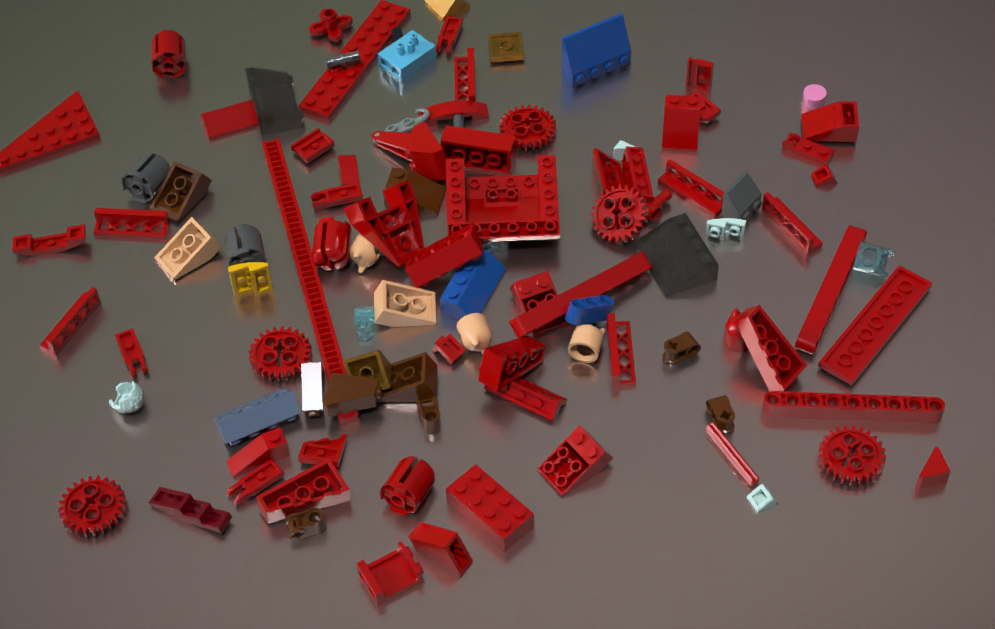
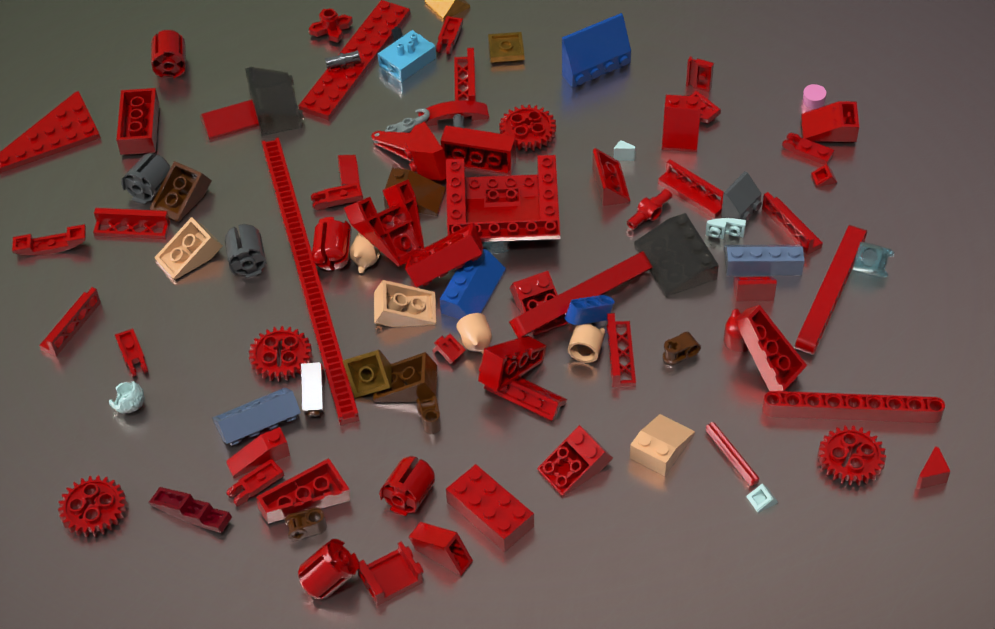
yellow slope [227,262,273,296] -> none
red plate [291,128,335,164] -> none
red wing [298,434,348,468] -> none
reddish brown slope [323,373,382,417] -> none
clear light blue piece [354,305,374,342] -> none
red gear [590,184,650,244] -> none
red fence [621,146,654,205] -> none
reddish brown piece [706,395,735,435] -> none
red plate [818,265,932,386] -> none
none -> red brick [116,88,159,155]
none -> red cylinder [298,539,360,599]
none -> light nougat slope [630,414,695,476]
none -> sand blue slope [724,244,804,276]
none -> red slope [734,276,777,302]

